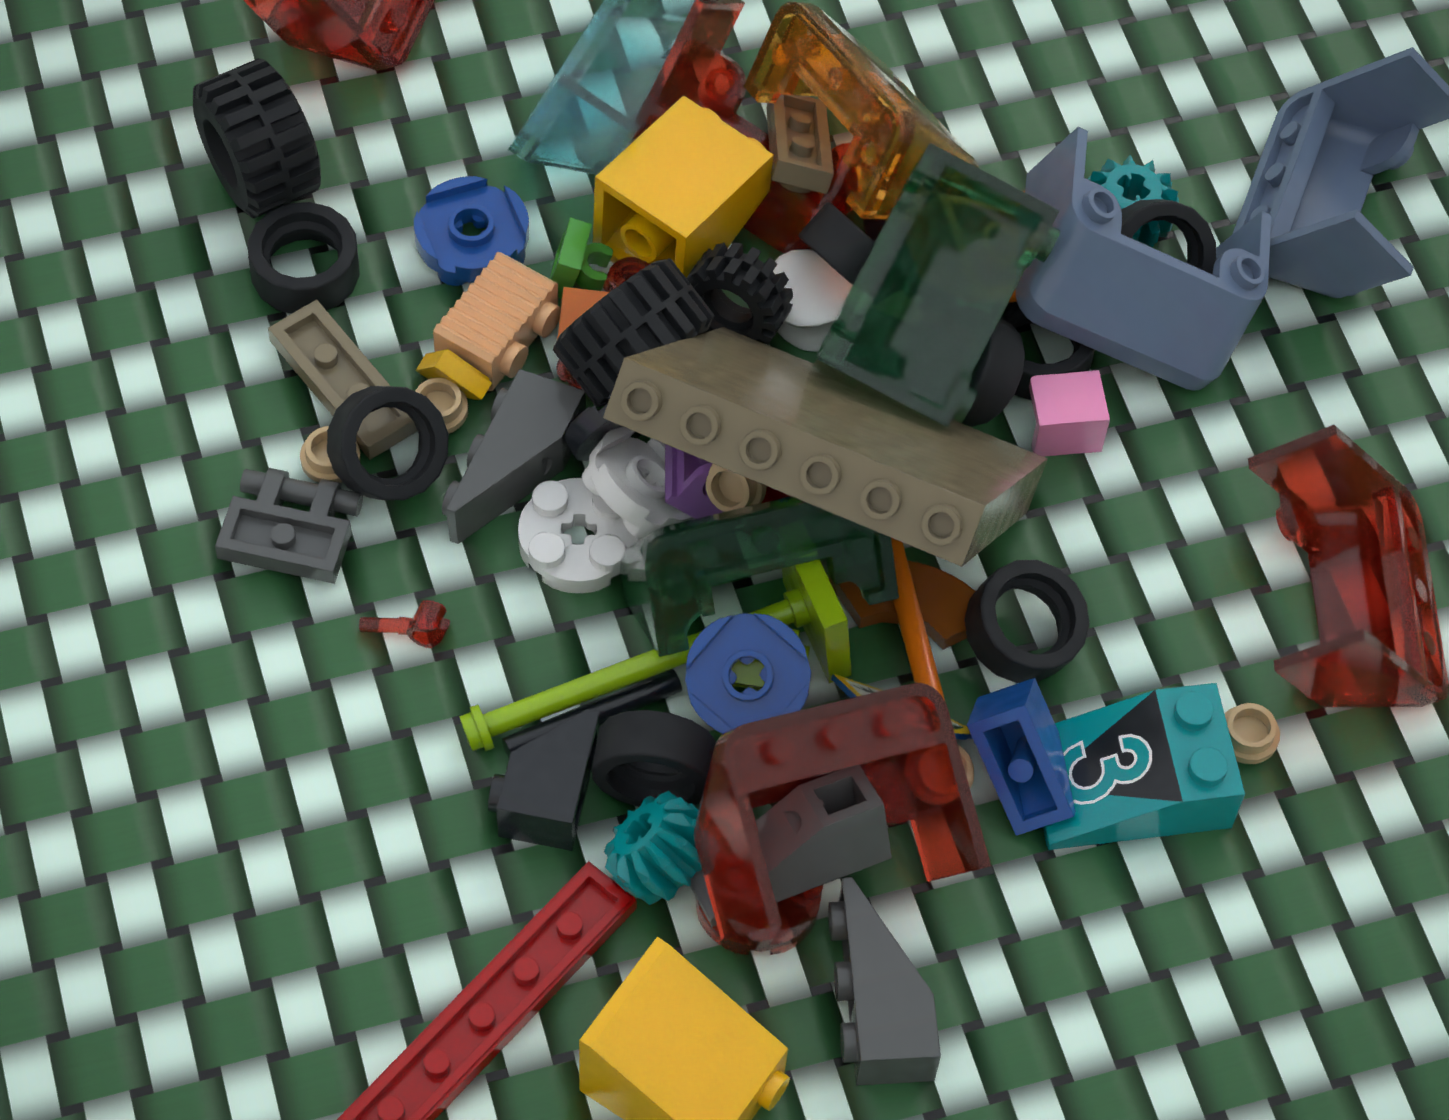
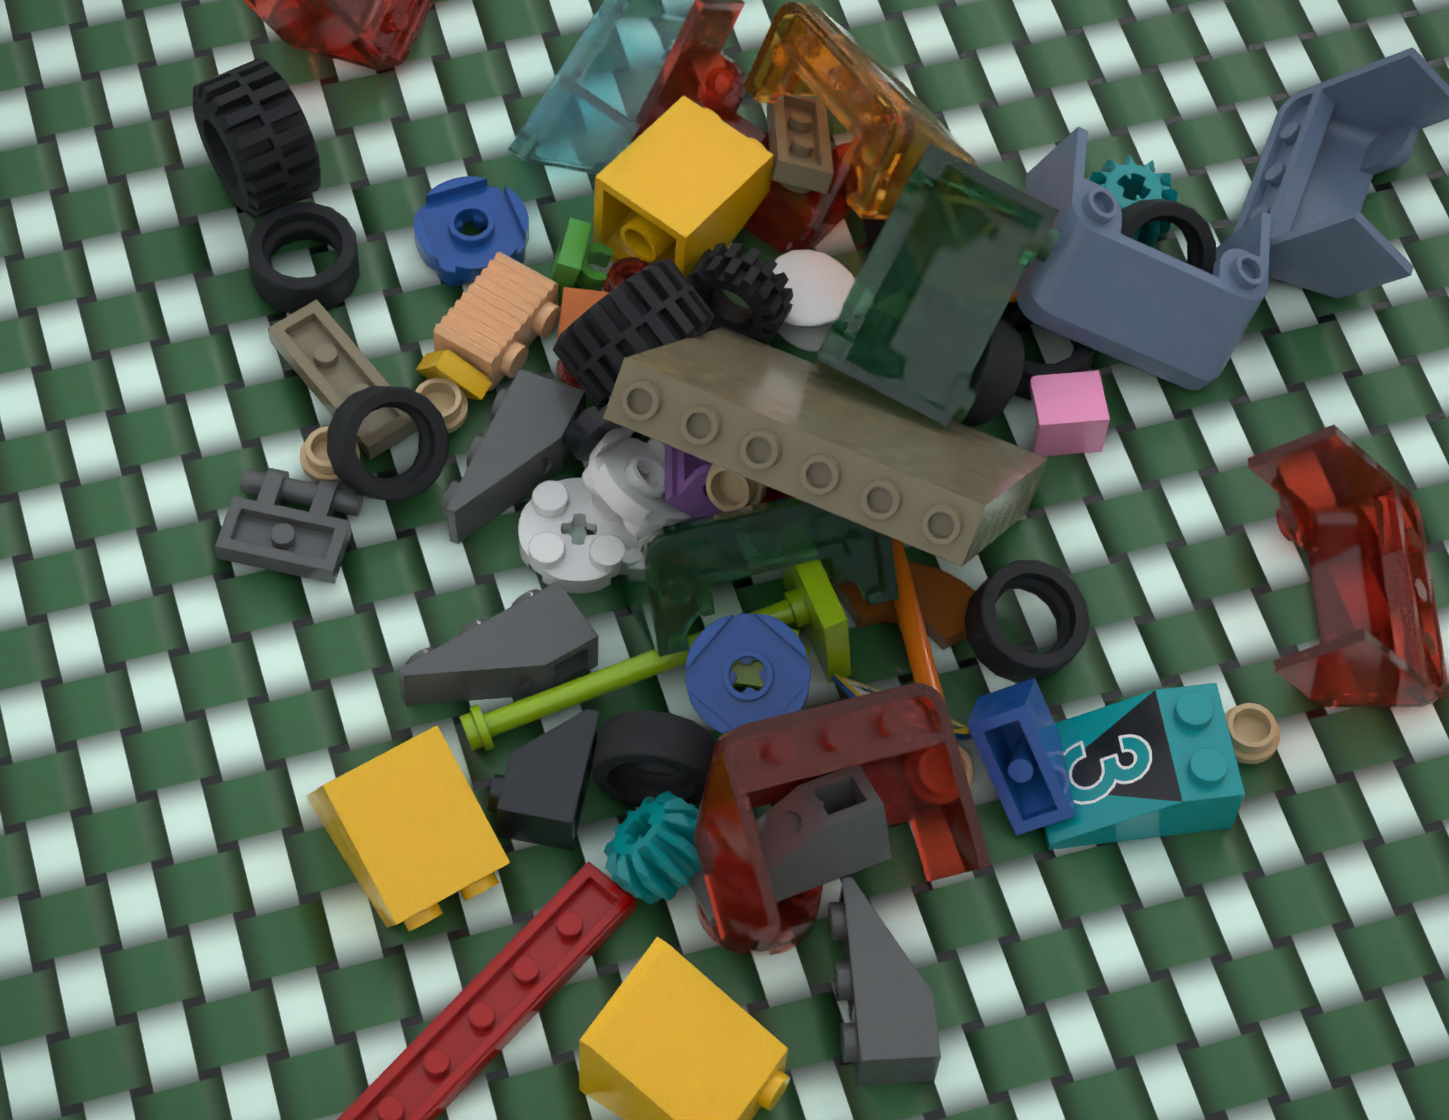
clear red hand [359,600,450,648] -> none
black bar [502,669,682,758] -> none
black tyre [798,202,909,307] -> none
none -> yellow slope [306,725,510,932]
none -> dark grey slope [398,581,598,705]

